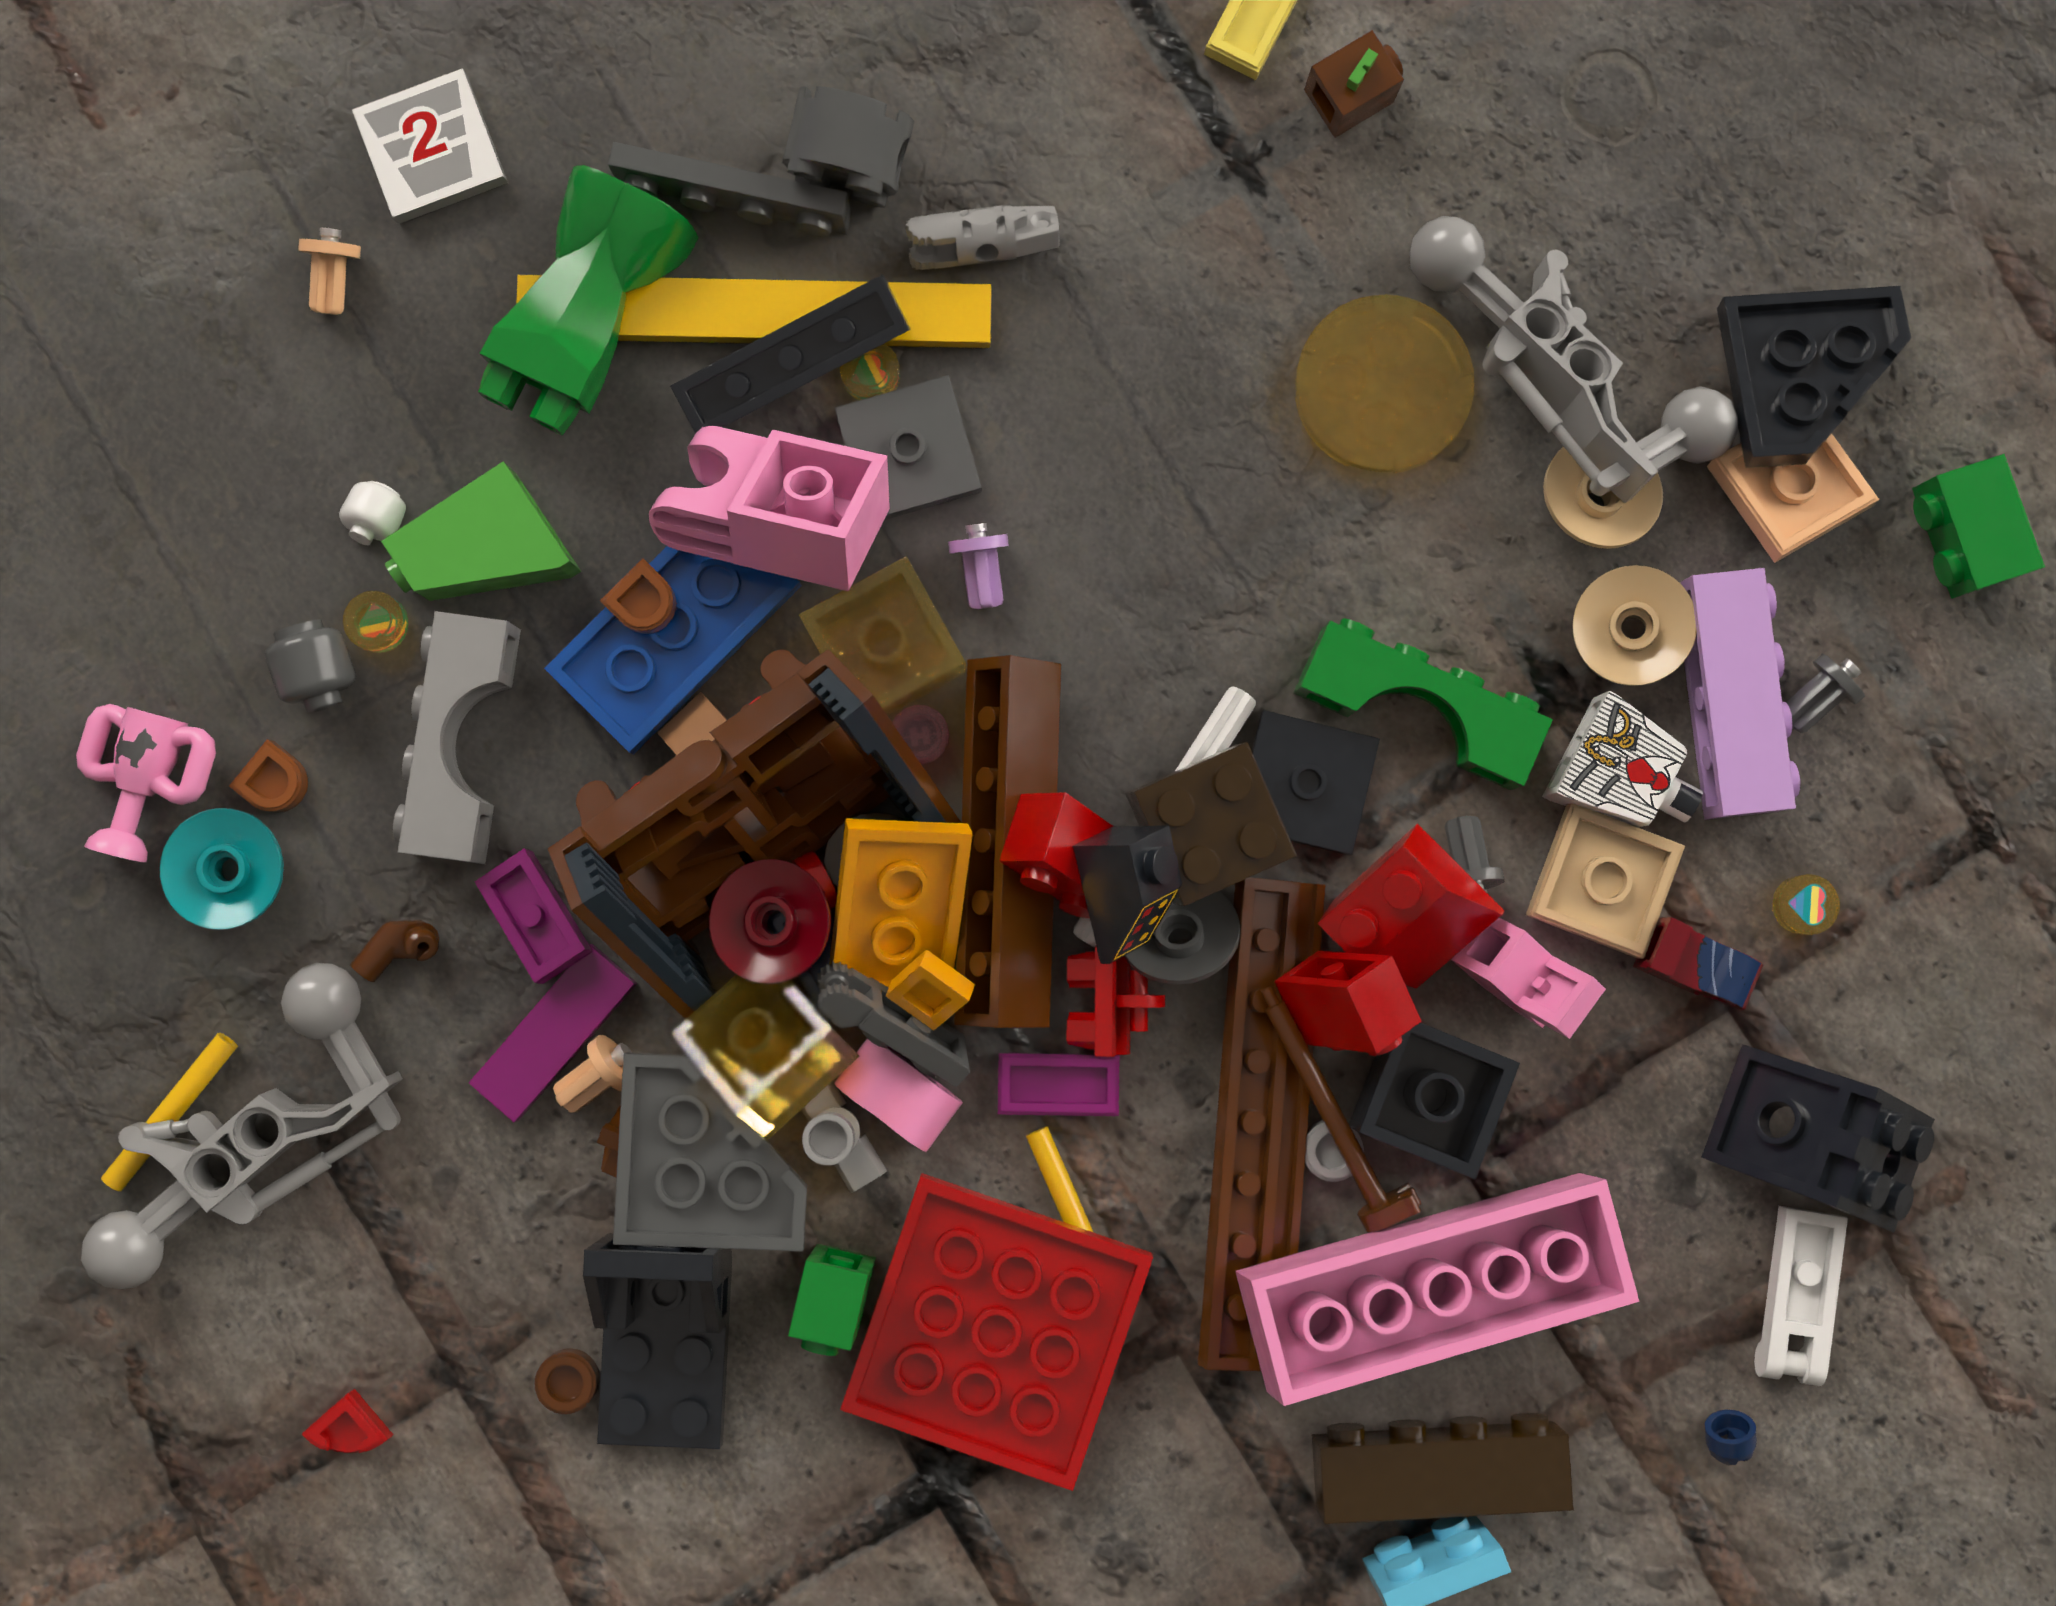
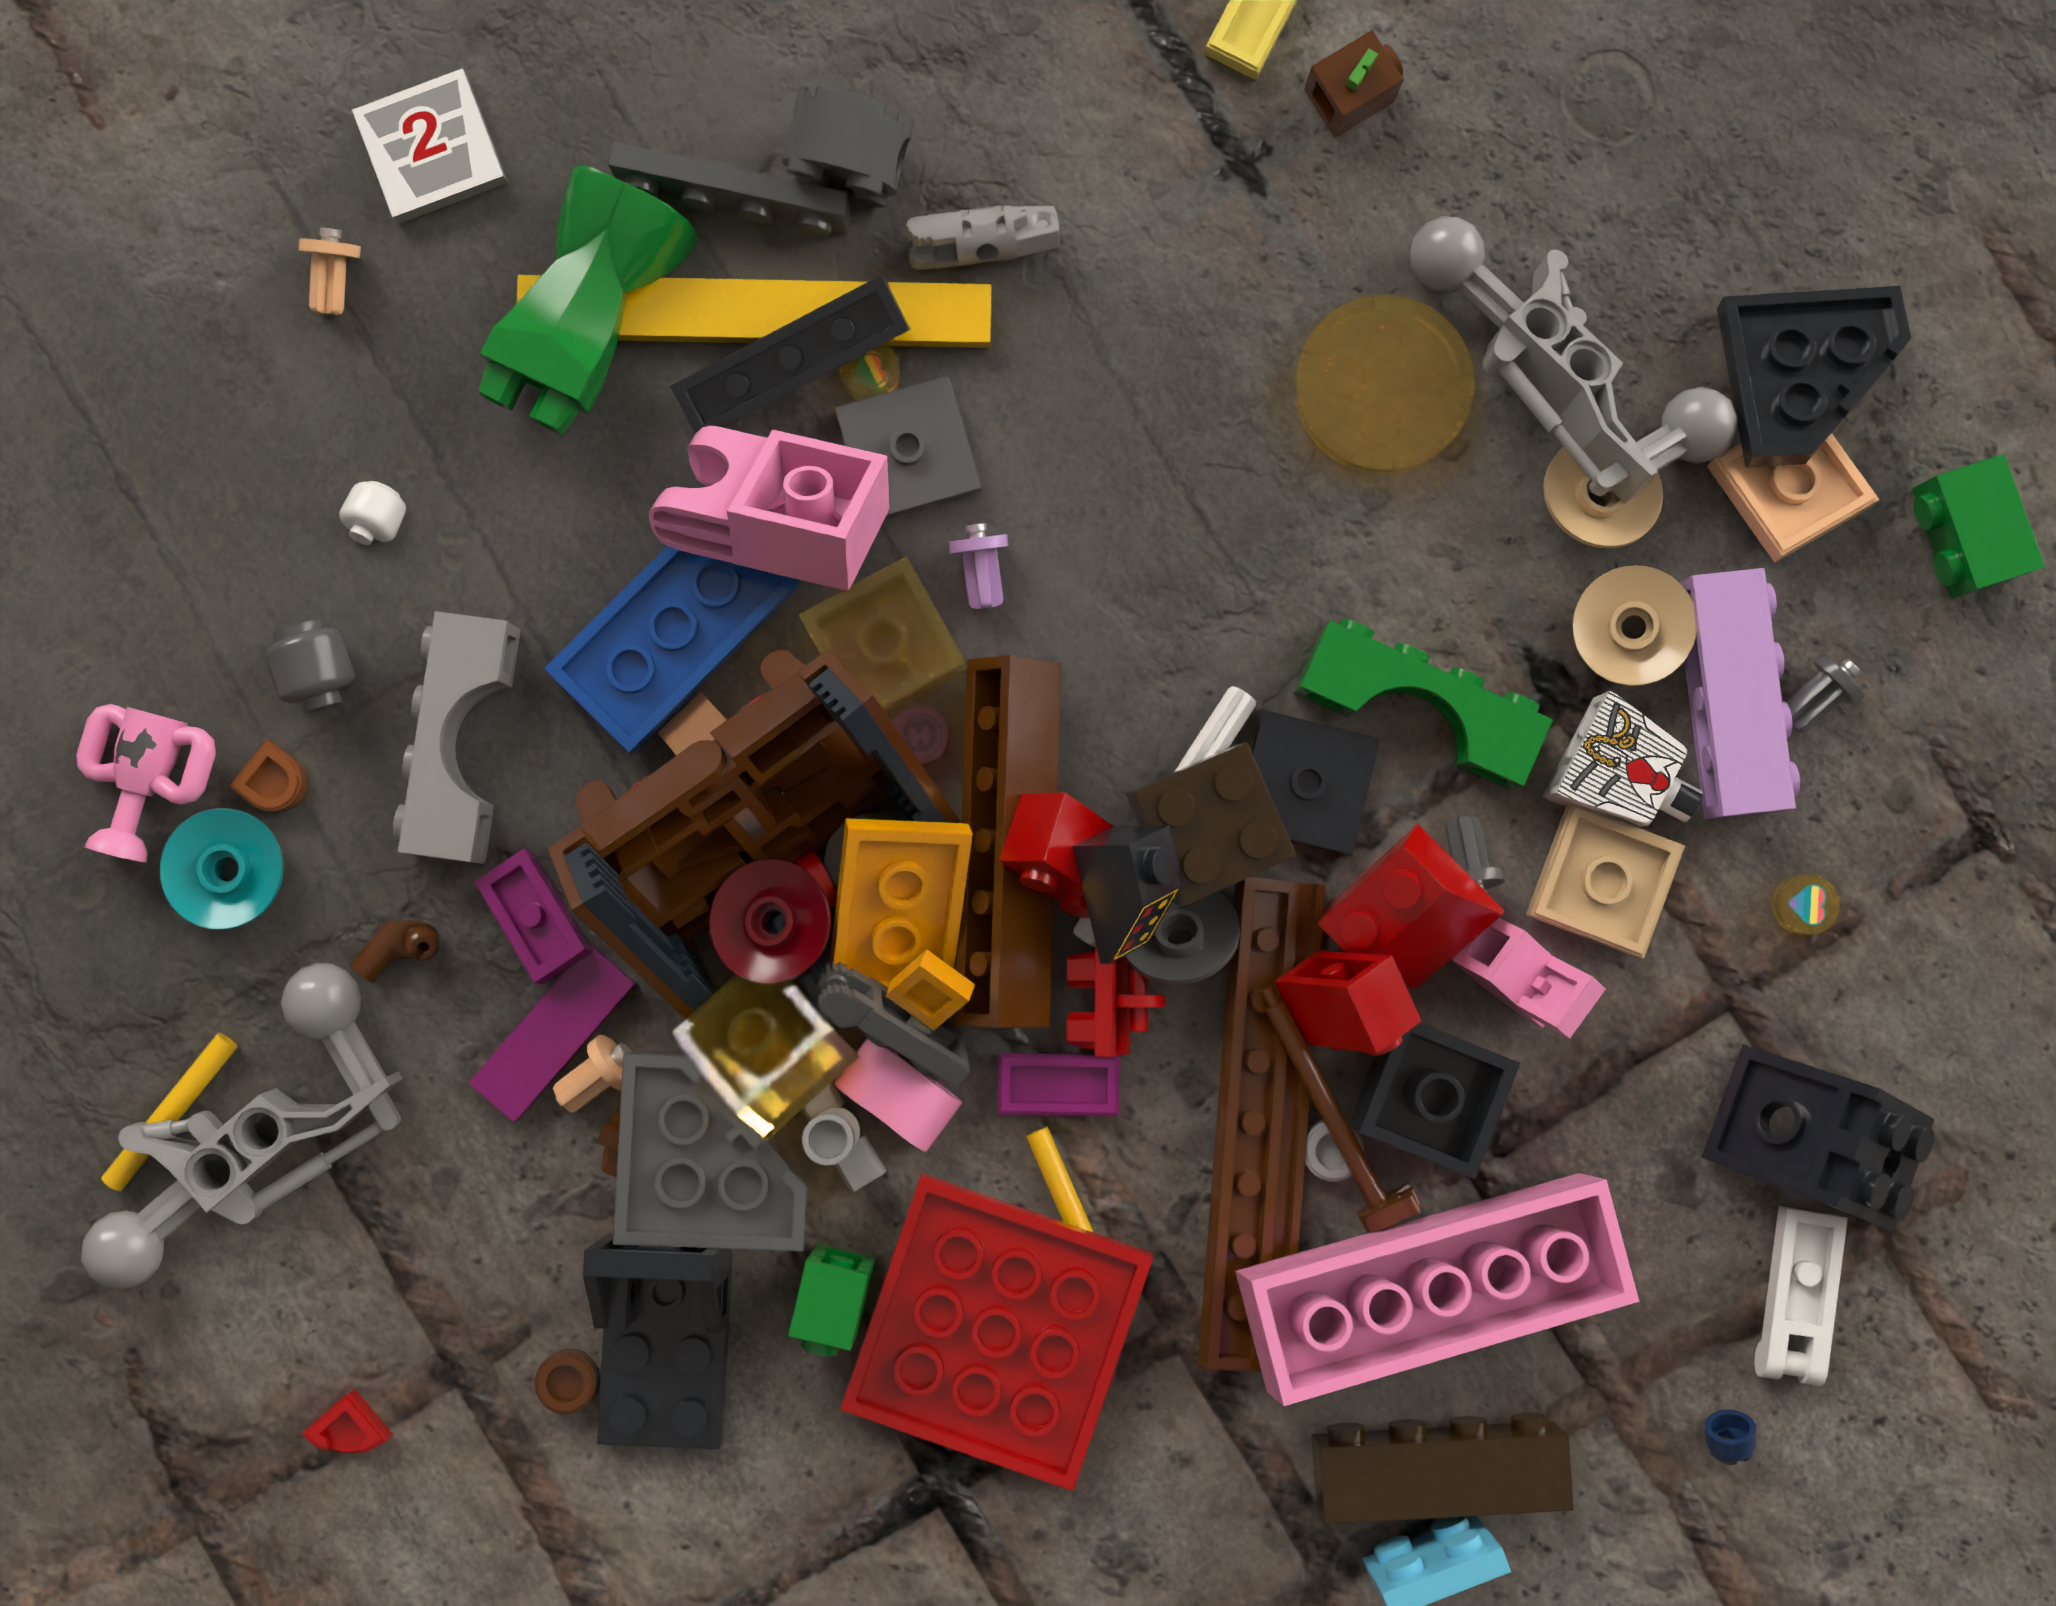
clear yellow tile [343,591,409,653] -> none
bright green slope [381,461,581,601] -> none
dark orange tile [600,559,676,634] -> none
leg [1633,917,1764,1010] -> none

